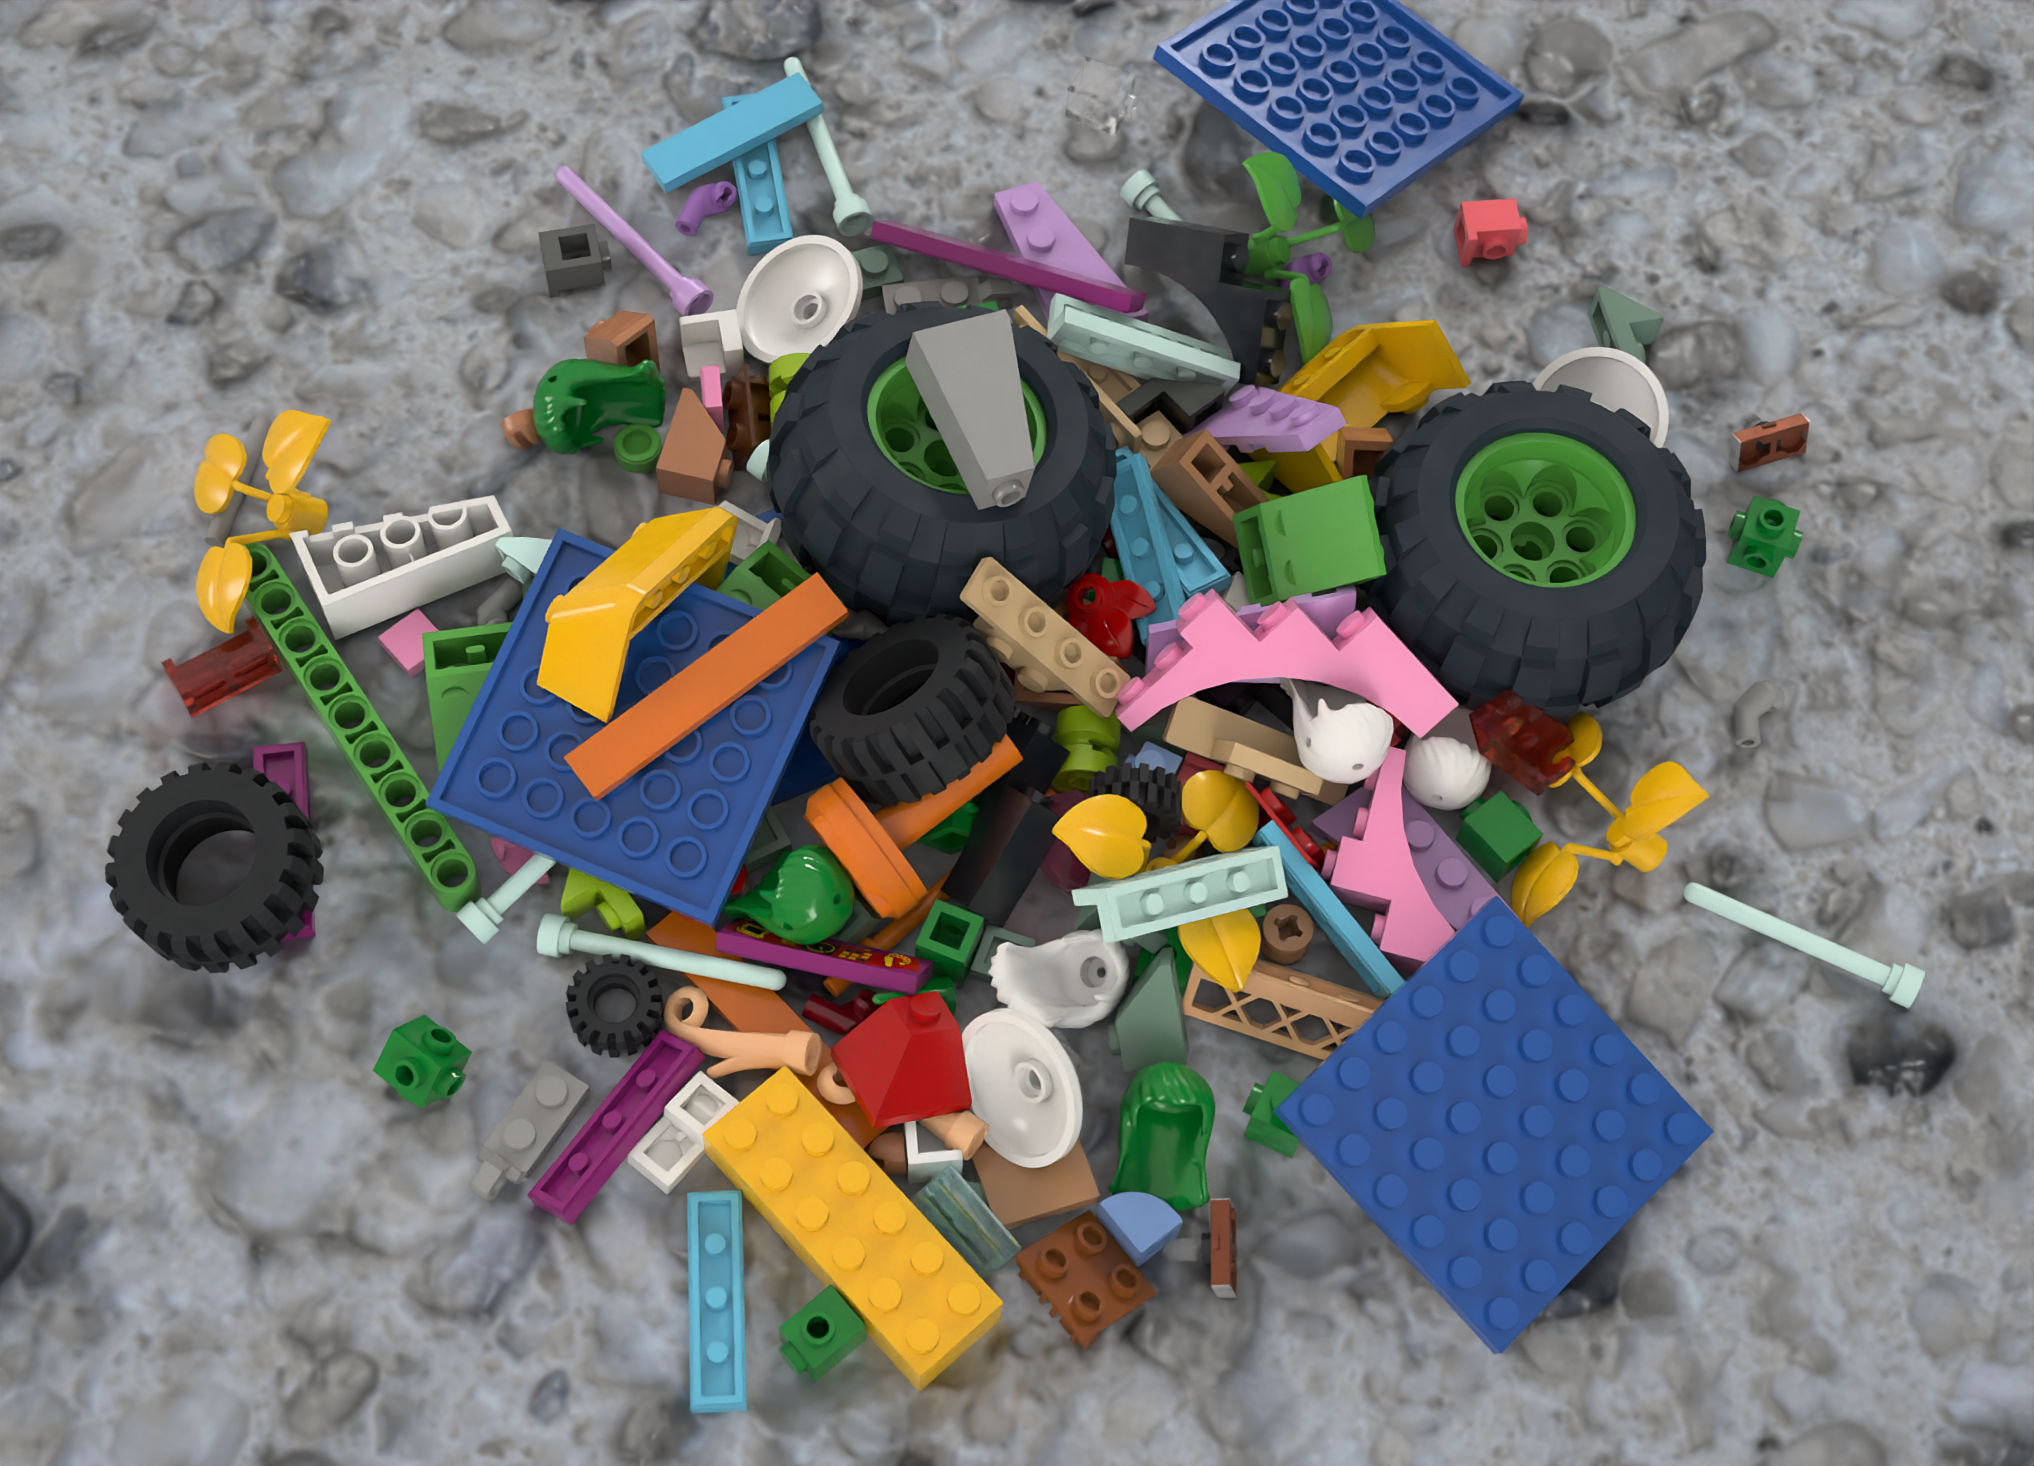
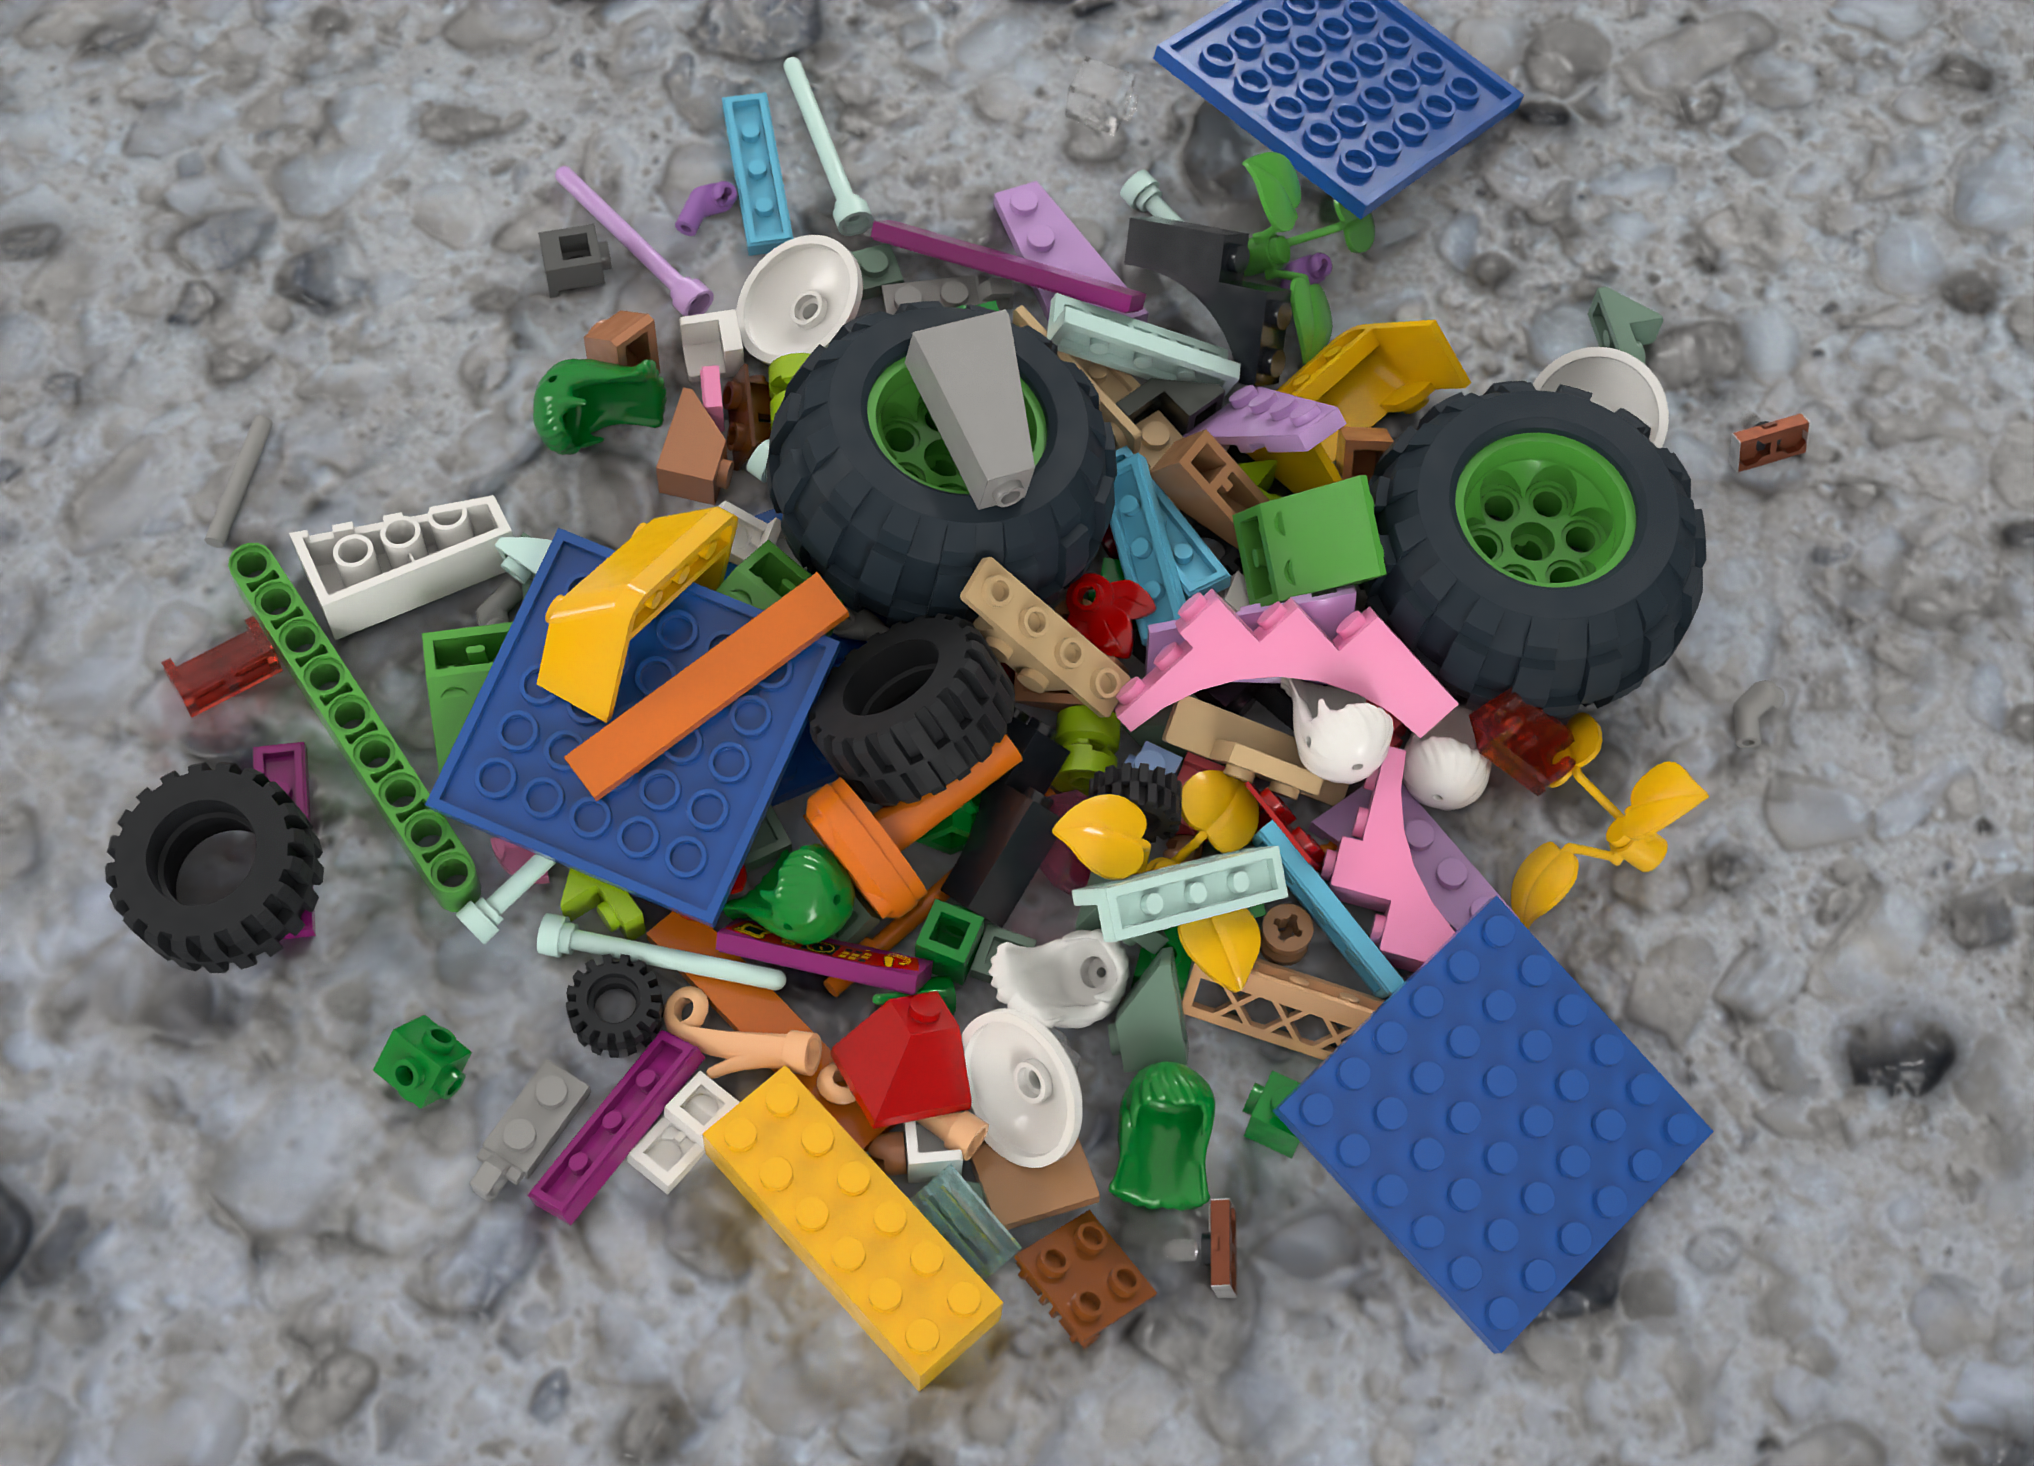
yellow plant [194,410,332,634] -> none
bright pink tile [378,608,439,678] -> none
nougat hinge [501,409,541,450] -> none
bright green tile [613,423,662,473] -> none
medium azure tile [641,72,823,193] -> none
medium azure tile [687,1190,747,1414] -> none
green brick [778,1284,866,1382] -> none
dark red arm [802,990,882,1036] -> none
medium blue brick [1096,1192,1183,1268] -> none
coral brick [1453,199,1528,267] -> none
green brick [1455,790,1543,883] -> none
light aqua piece [1683,882,1925,1009] -> none
green brick [1727,496,1803,578] -> none

